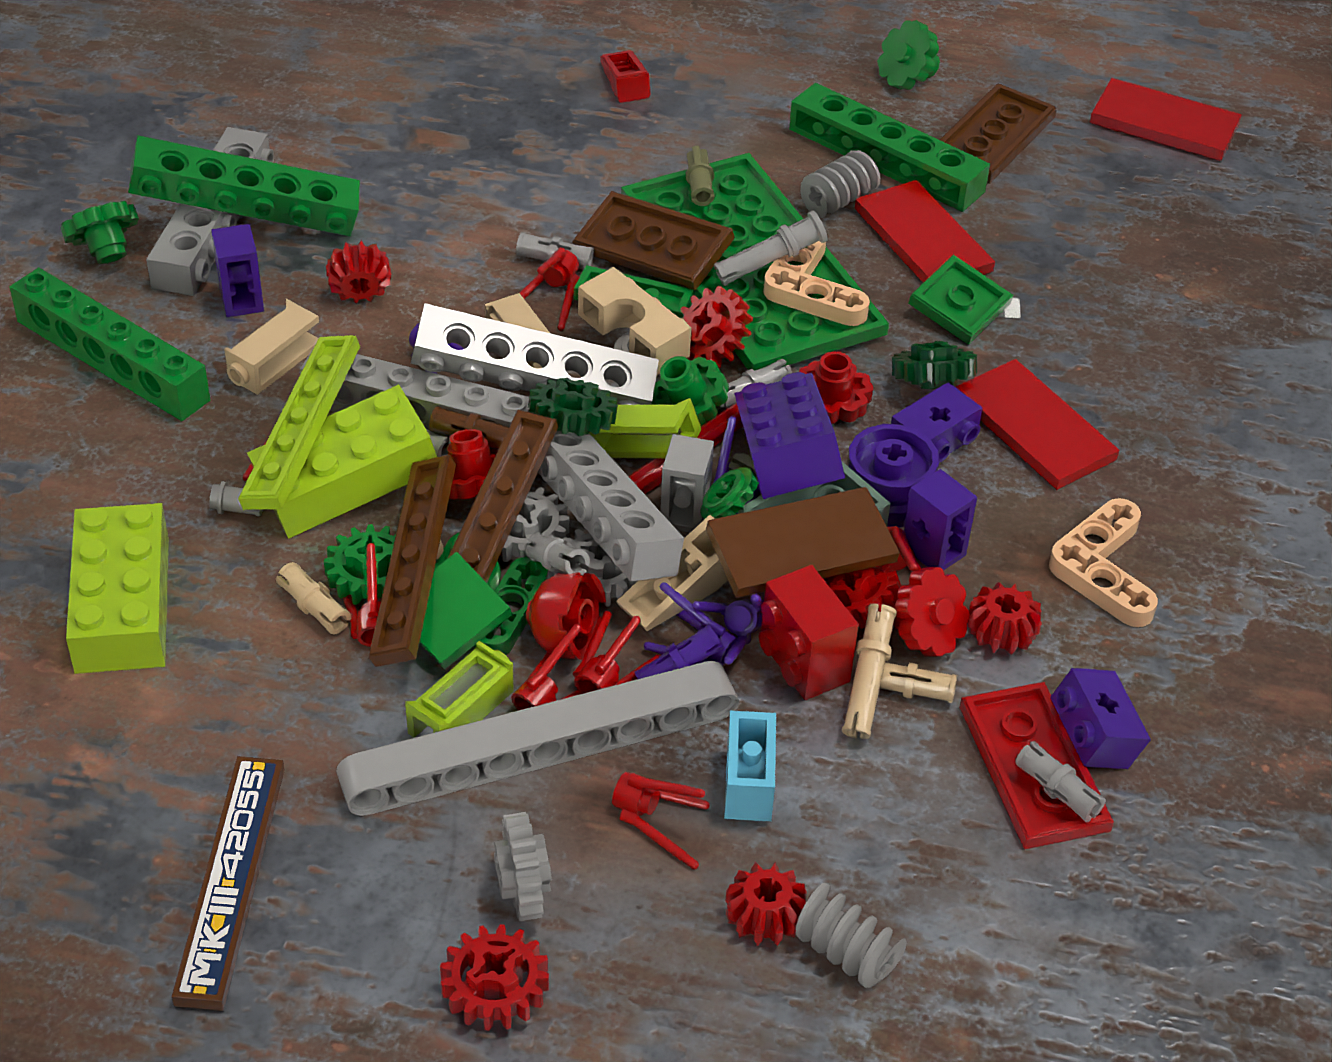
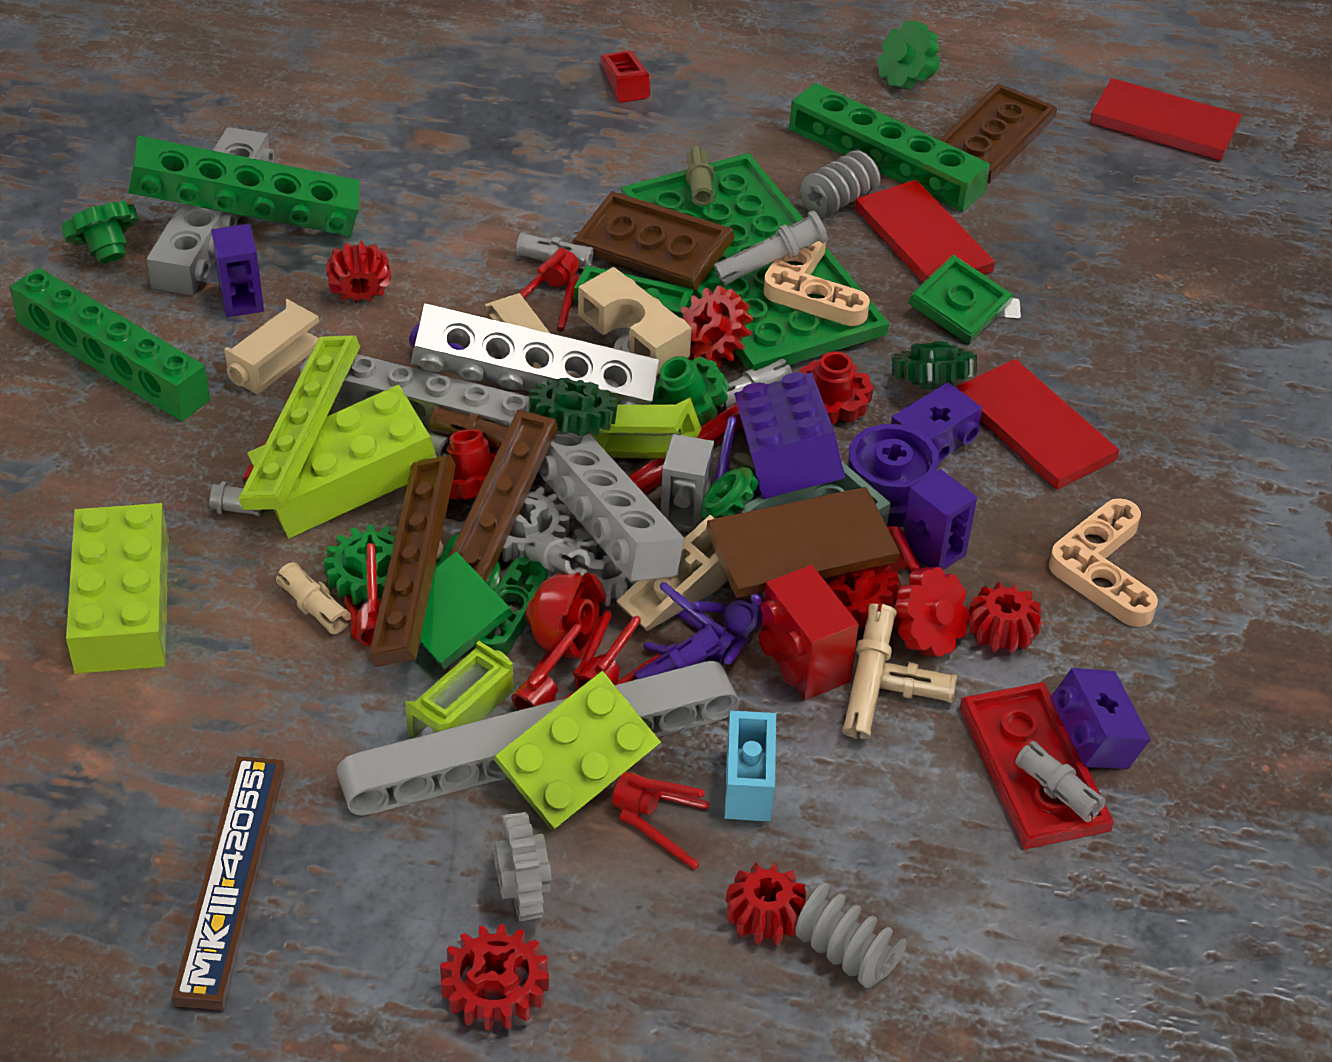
none -> lime plate [493,671,661,831]

